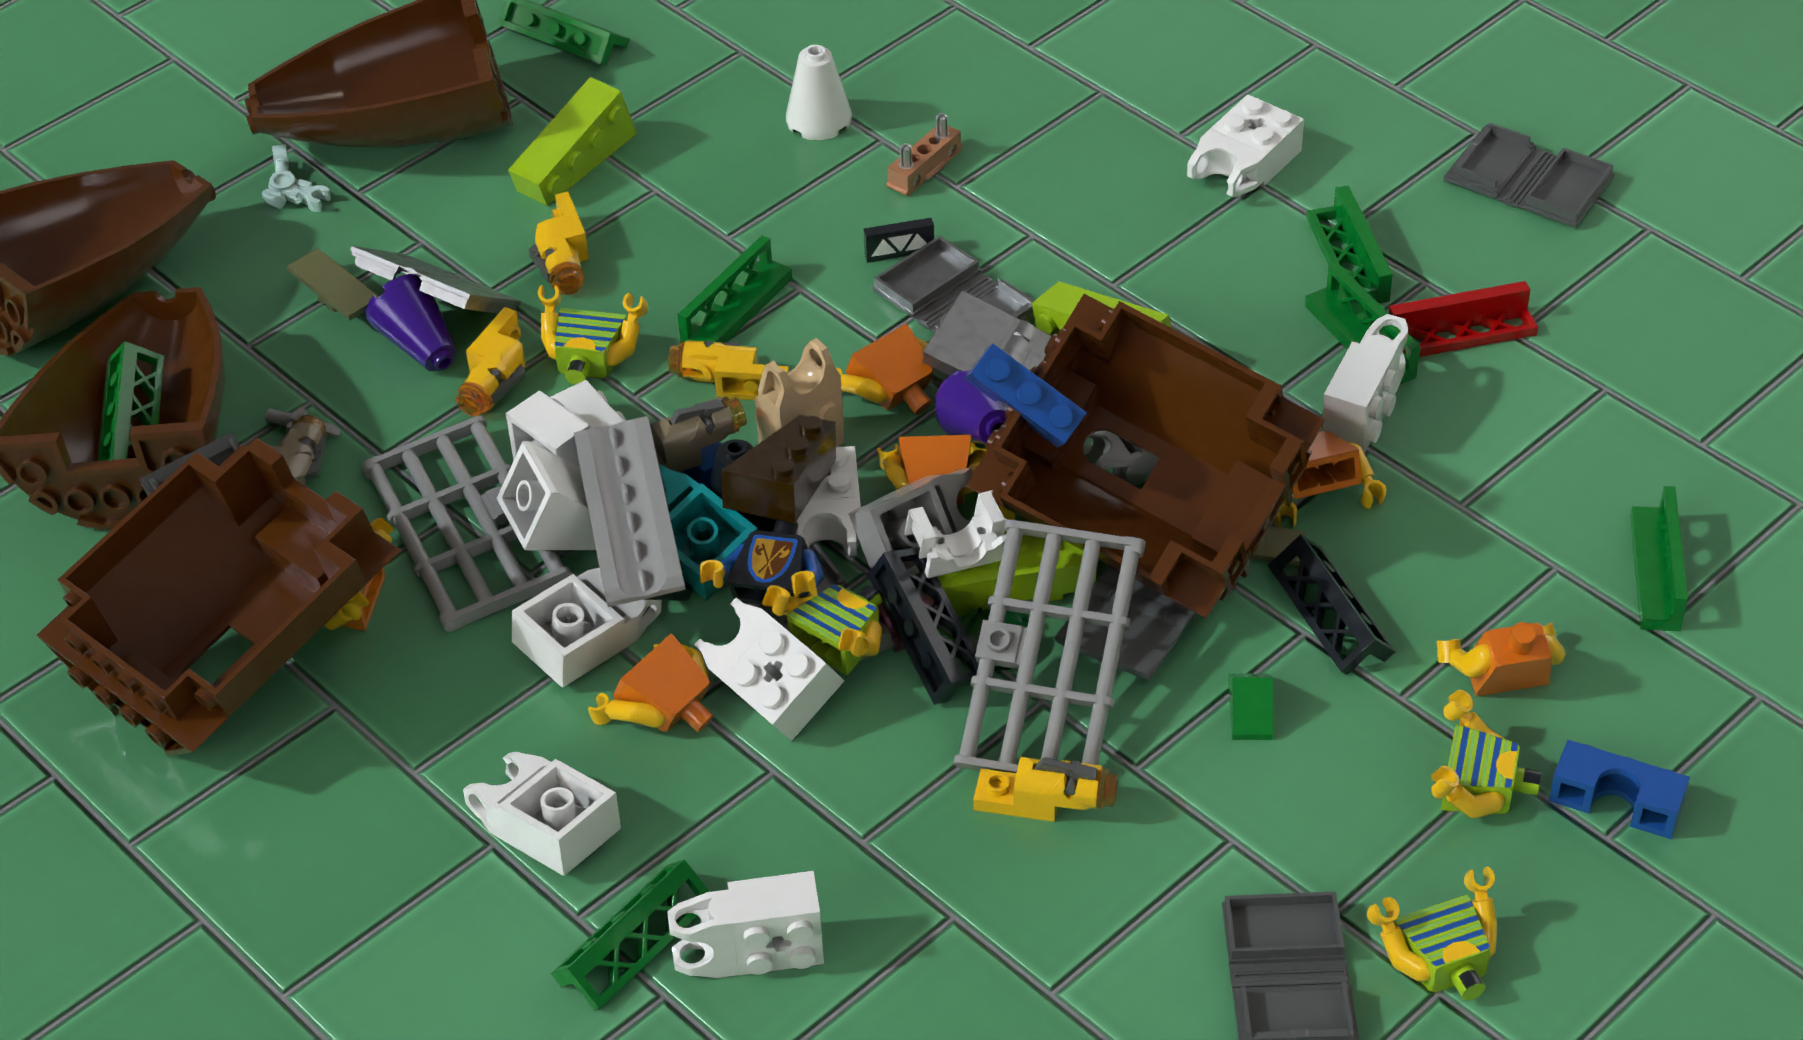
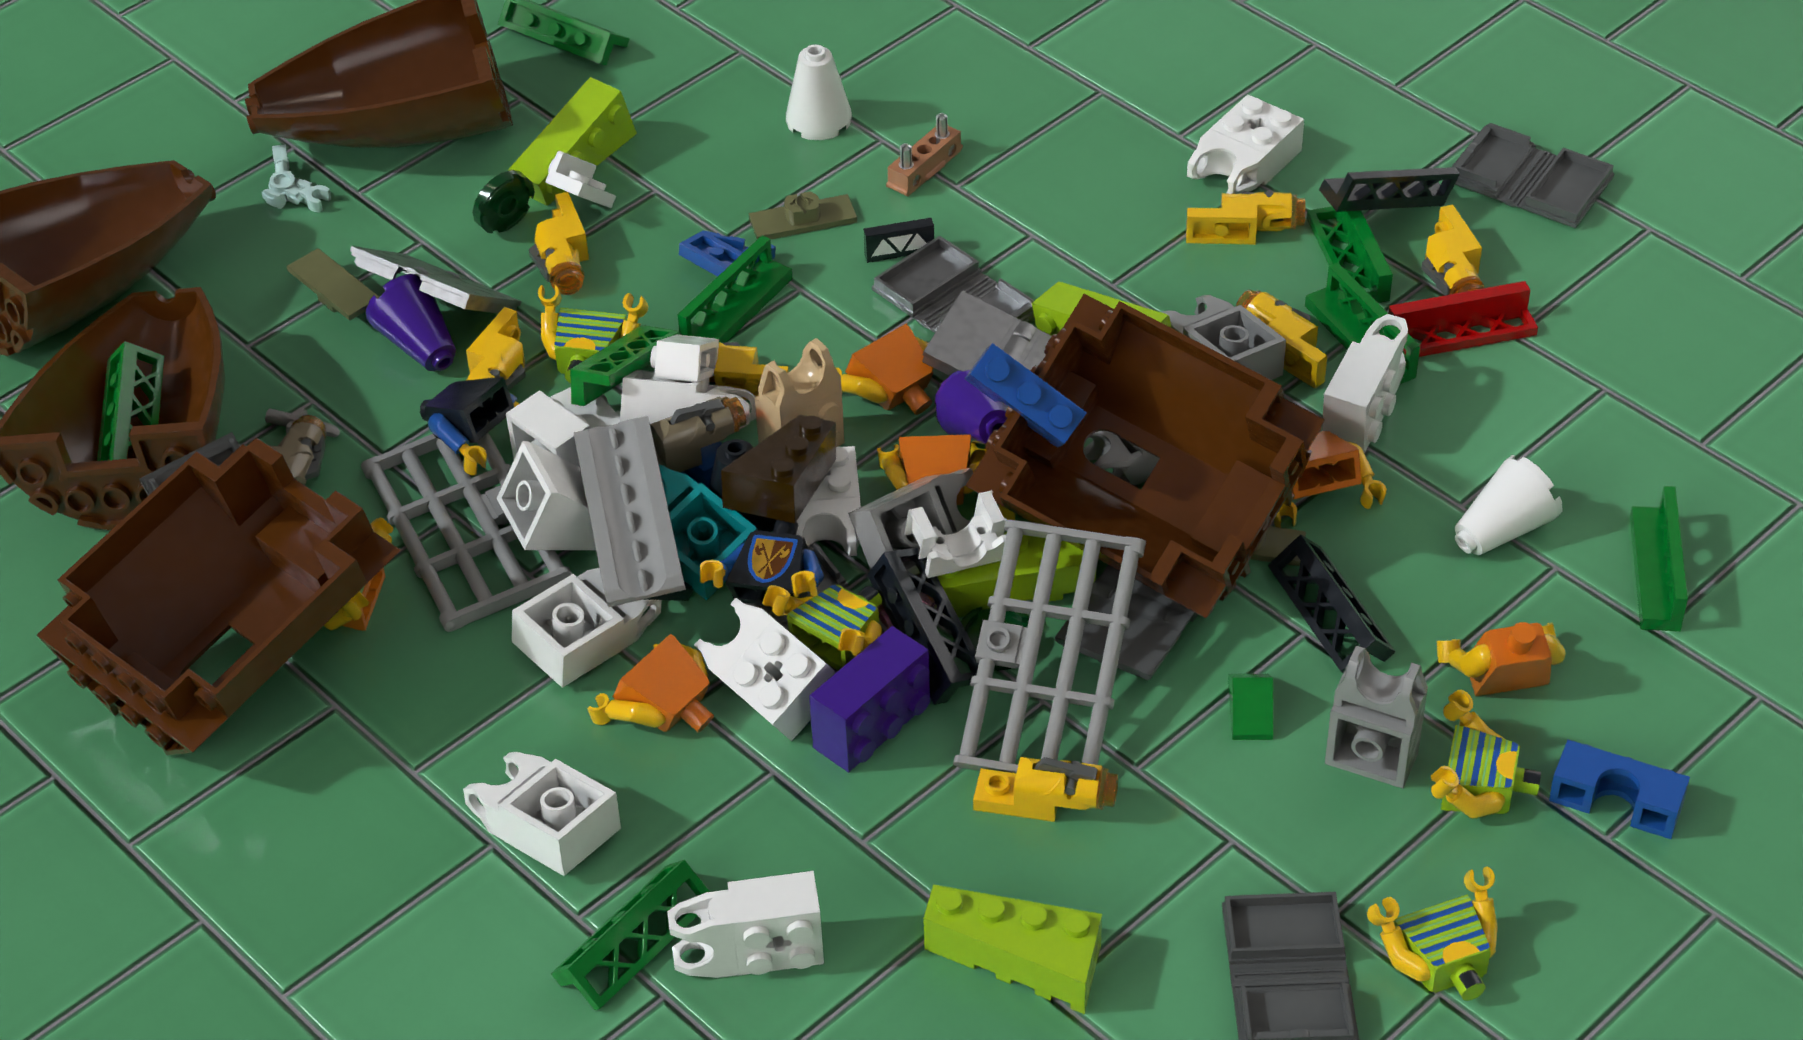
none -> black torso [420,377,519,475]
none -> dark green tile [473,170,535,233]
none -> white bracket [545,151,616,208]
none -> green fence [570,325,680,406]
none -> white brick [620,370,756,431]
none -> white brick [650,334,719,382]
none -> blue wing [679,230,776,280]
none -> olive piece [749,191,857,239]
none -> dark purple brick [809,626,930,773]
none -> lime wedge [923,884,1102,1014]
none -> light grey brick [1161,295,1286,380]
none -> yellow plate [1186,191,1306,245]
none -> yellow plate [1236,289,1327,389]
none -> black fence [1319,167,1460,212]
none -> light grey brick [1325,646,1428,788]
none -> yellow plate [1421,204,1484,295]
none -> white cone [1455,455,1562,555]

